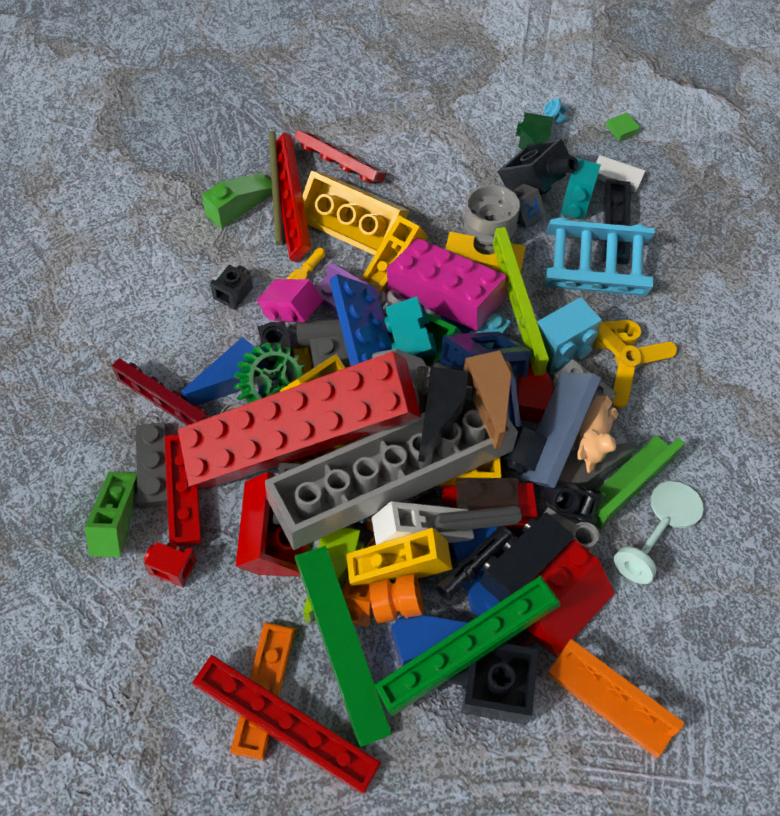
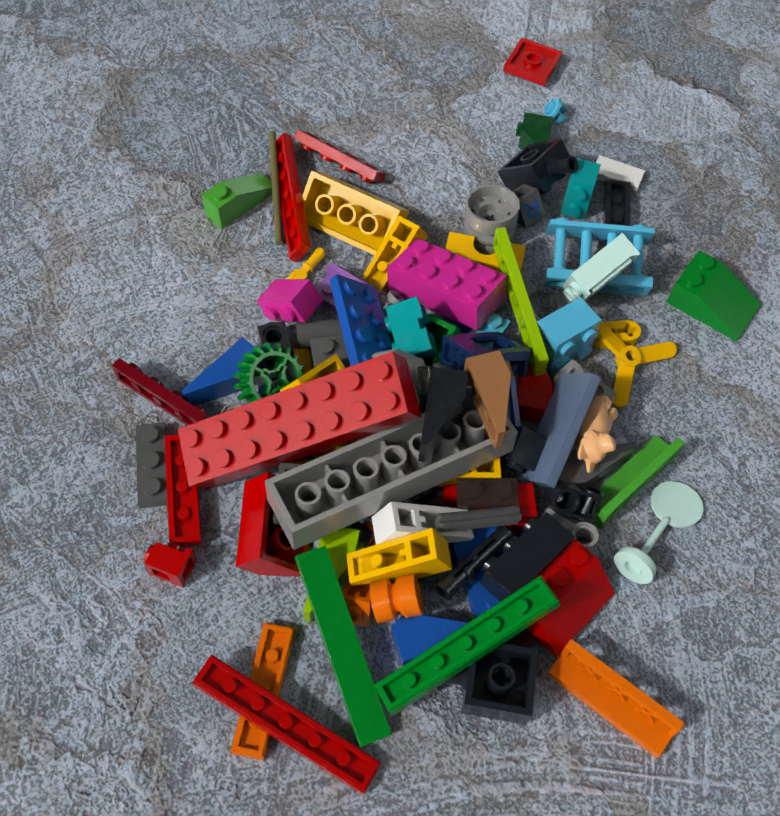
bright green slope [85,472,137,558] -> none
black brick [210,265,253,310] -> none
bright green tile [606,113,640,141] -> none
none -> red plate [503,37,563,86]
none -> light aqua window [562,233,640,302]
none -> green slope [666,250,761,341]

